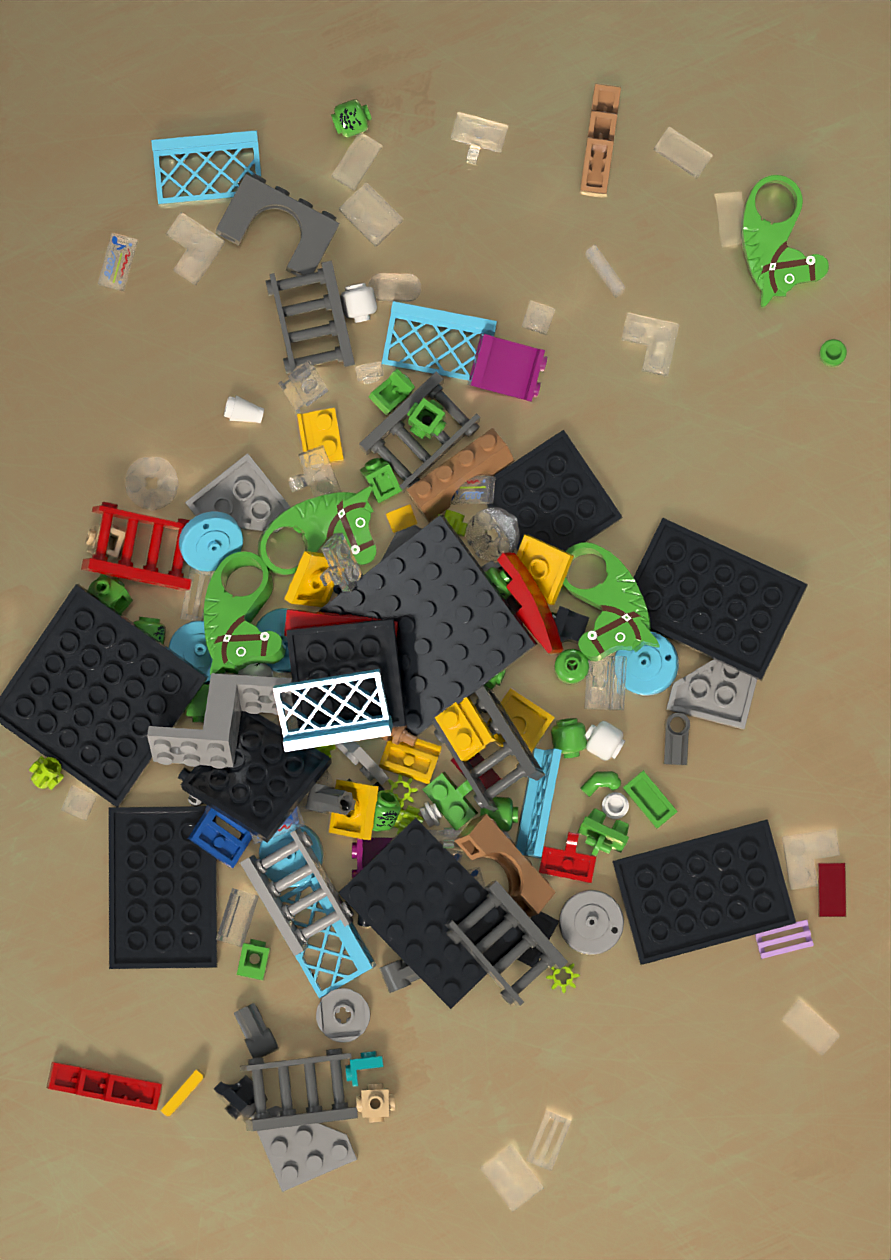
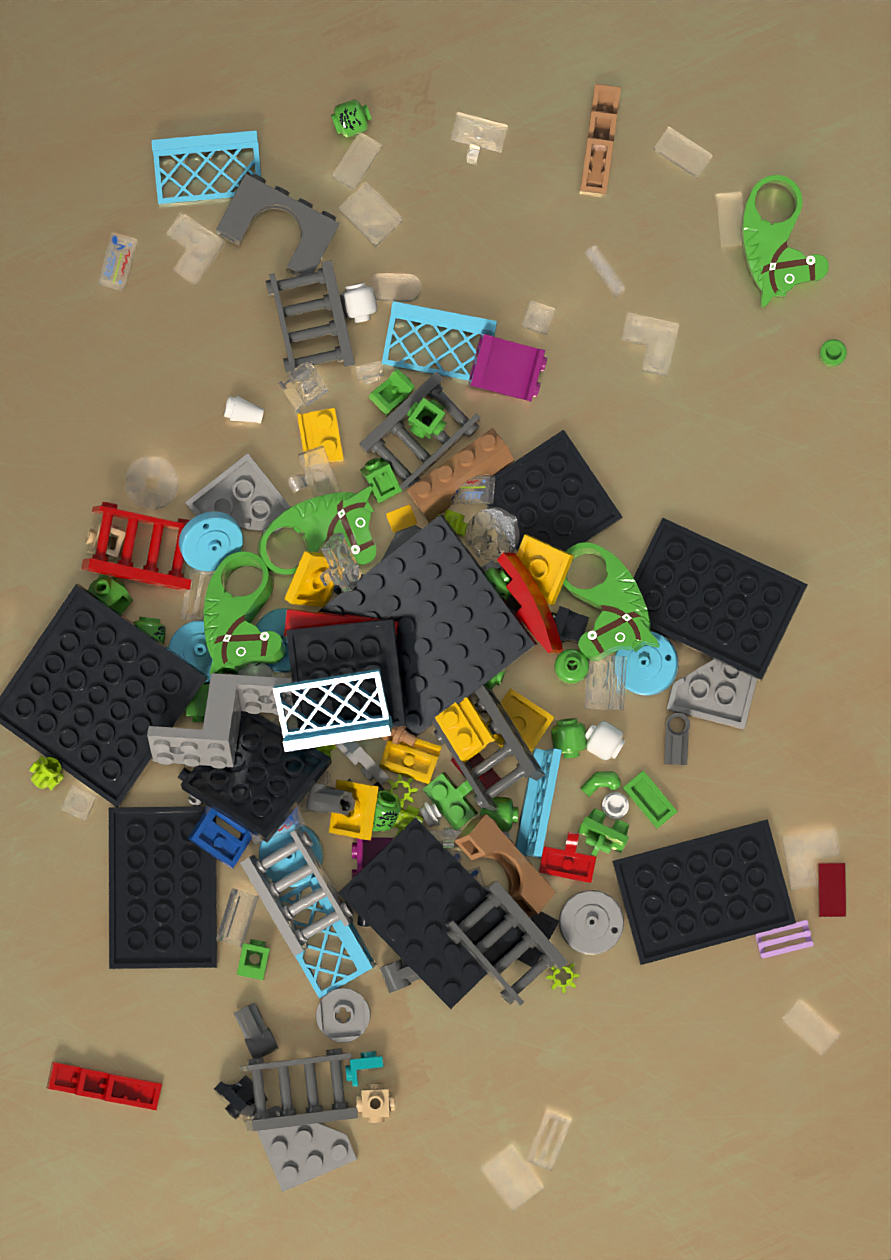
yellow tile [160,1069,205,1117] -> none

